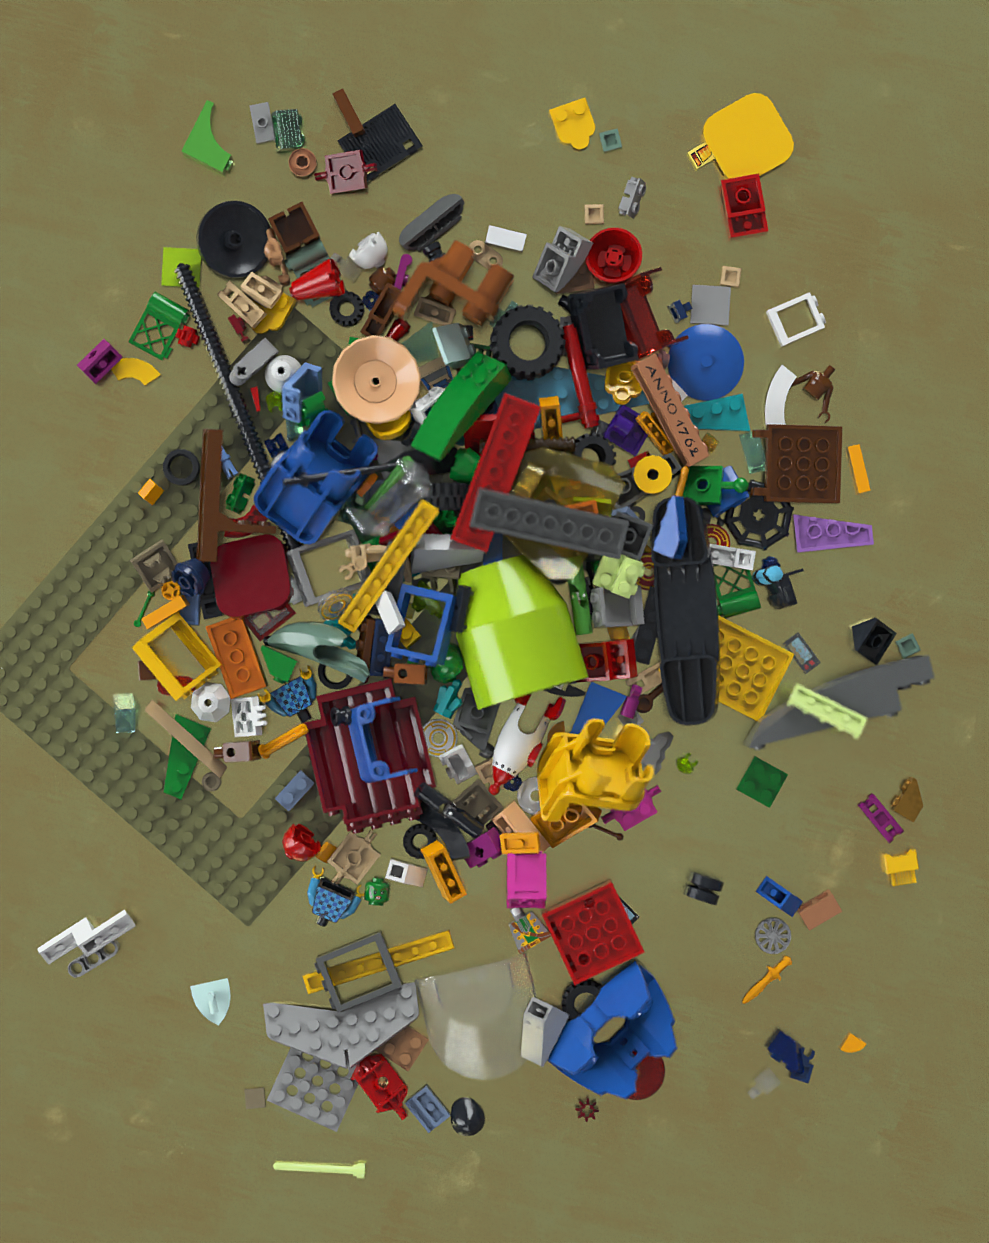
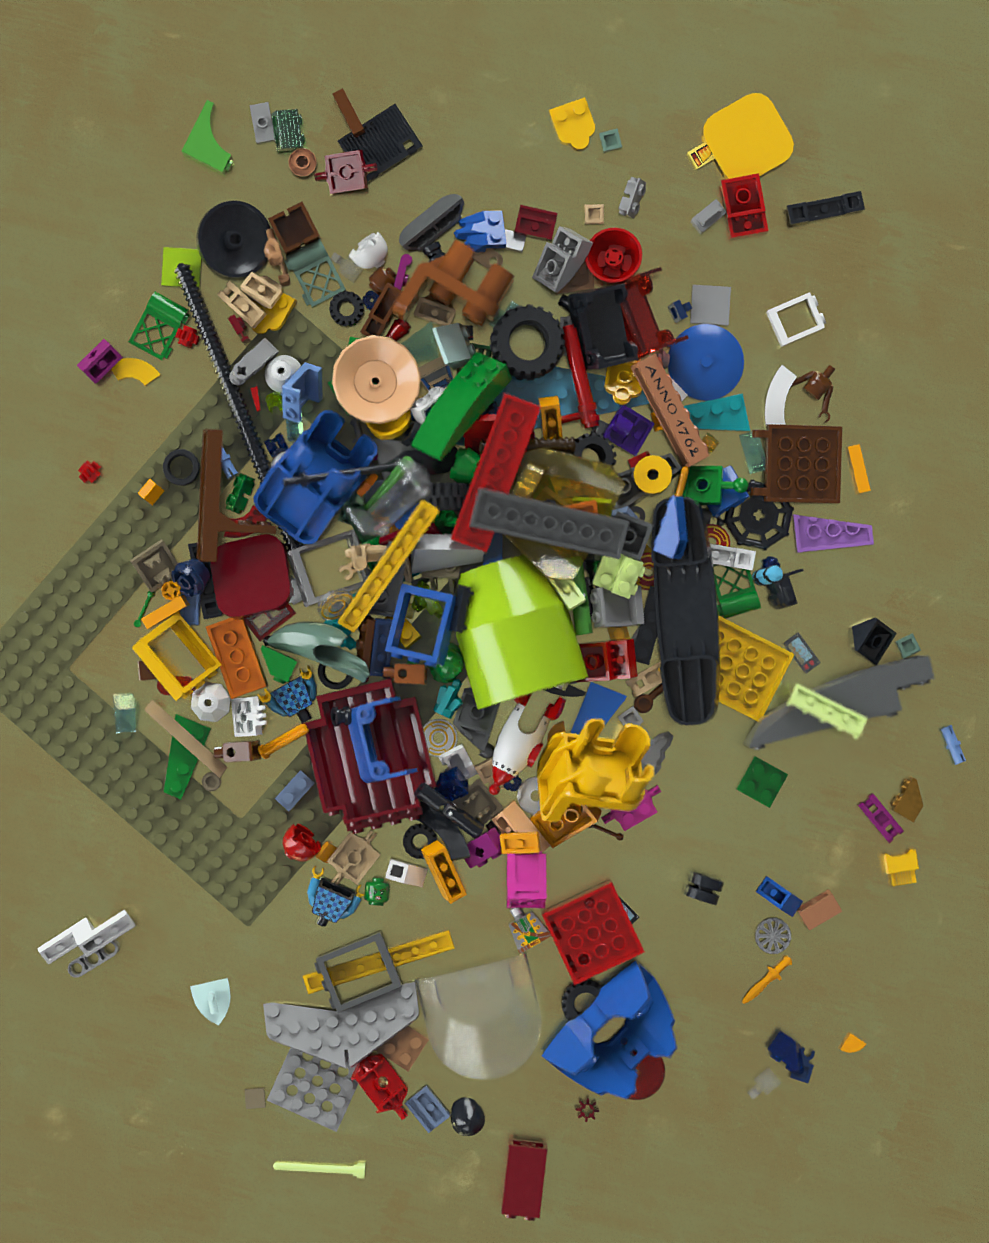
red cone [289,258,345,300] -> none
green cylinder [296,391,329,428] -> none
white slope [375,591,406,635] -> none
light grey slope [521,997,569,1067] -> none
magenta bar [621,684,642,719] -> none
light orange piece [635,411,674,455] -> none
clear neon green plate [677,753,698,774] -> none
tan tile [720,266,742,288] -> none
none -> red gear [78,460,102,484]
none -> clear blue slope [434,766,469,806]
none -> blue plate [454,211,507,252]
none -> dark red brick [501,1139,548,1221]
none -> dark red plate [514,205,558,241]
none -> yellowish green plate [548,573,586,611]
none -> light grey piece [691,200,726,234]
none -> black slope [787,191,865,225]
none -> medium blue pin [940,725,966,765]

